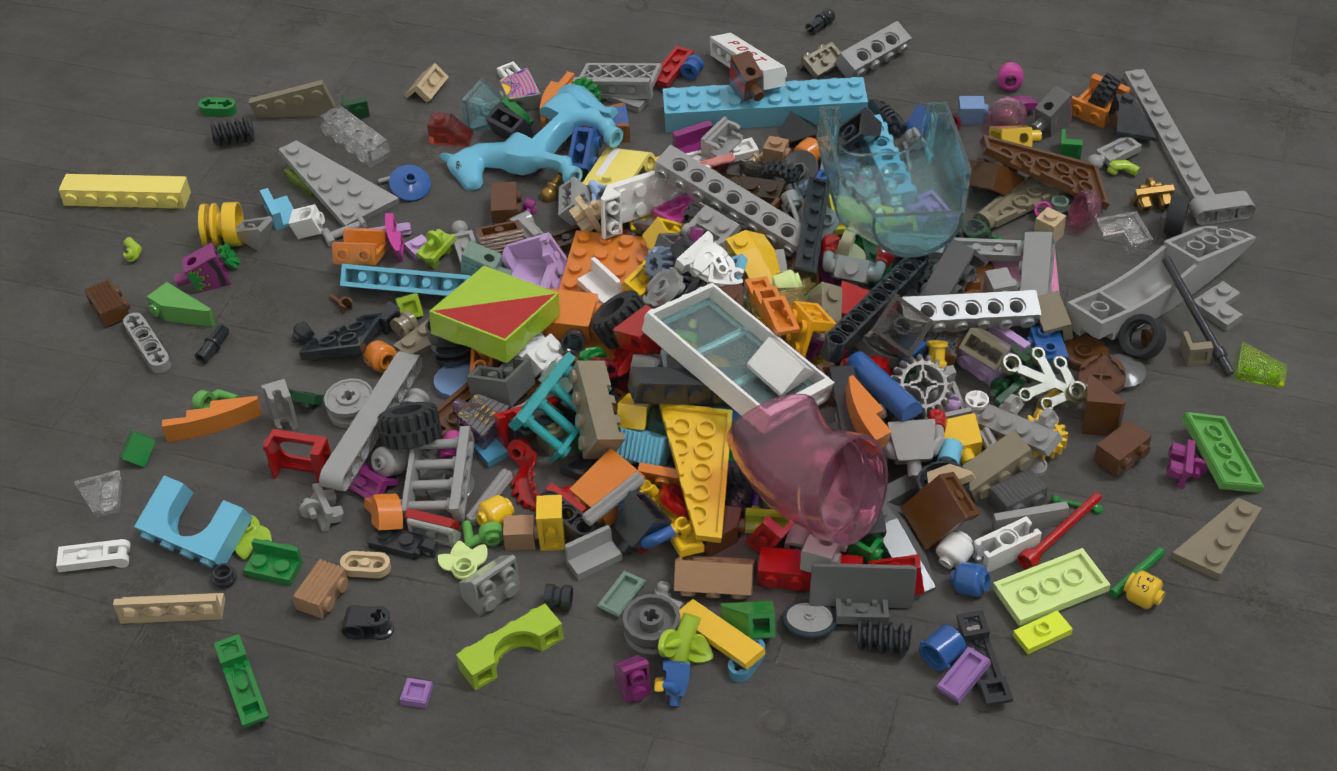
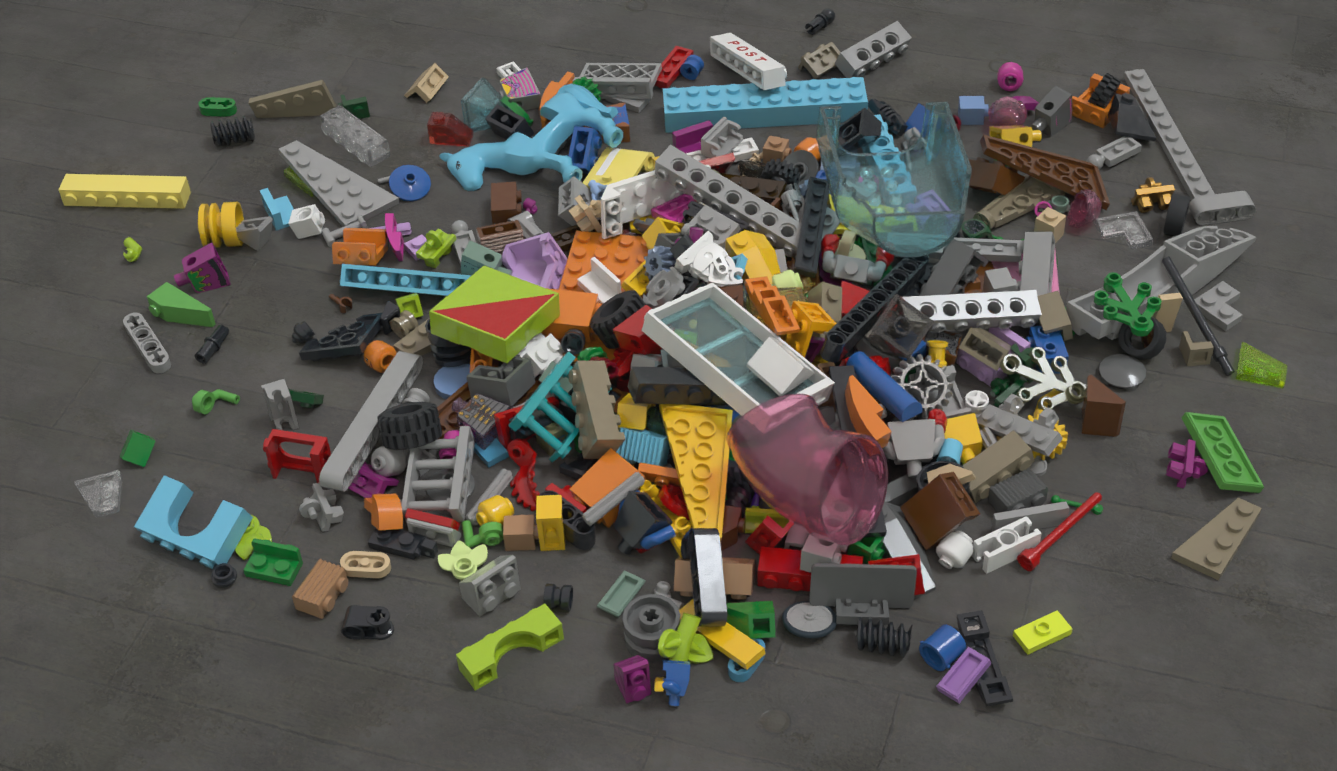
white plate [56,539,130,572] -> none
reddish brown brick [85,279,131,328] -> none
tan fence [113,593,225,624] -> none
orange slope [162,396,262,442] -> none
green slope [214,634,269,728] -> none
green plant [217,243,241,270] -> none
light grey wheel [324,378,372,428] -> none
medium lavender tile [399,678,434,709] -> none
pearl gold bar [540,172,563,202] -> none
light grey panel [564,525,622,581] -> none
reddish brown torso [729,51,765,102] -> none
black slope [778,112,833,147] -> none
lavender hinge [943,394,960,412] -> none
blue head [950,562,991,597] -> none
yellowish green plate [993,548,1110,626] -> none
green panel [1059,129,1083,160] -> none
reddish brown tile [1064,334,1108,371] -> none
reddish brown tile [1078,355,1126,394] -> none
reddish brown brick [1094,420,1152,477] -> none
lime arm [1107,159,1140,176] -> none
green bar [1109,547,1165,598] -> none
yellow head [1123,571,1165,609] -> none
none -> beam [681,528,727,627]
none -> green plant [1094,272,1162,336]
none -> tan tile [1153,293,1183,332]

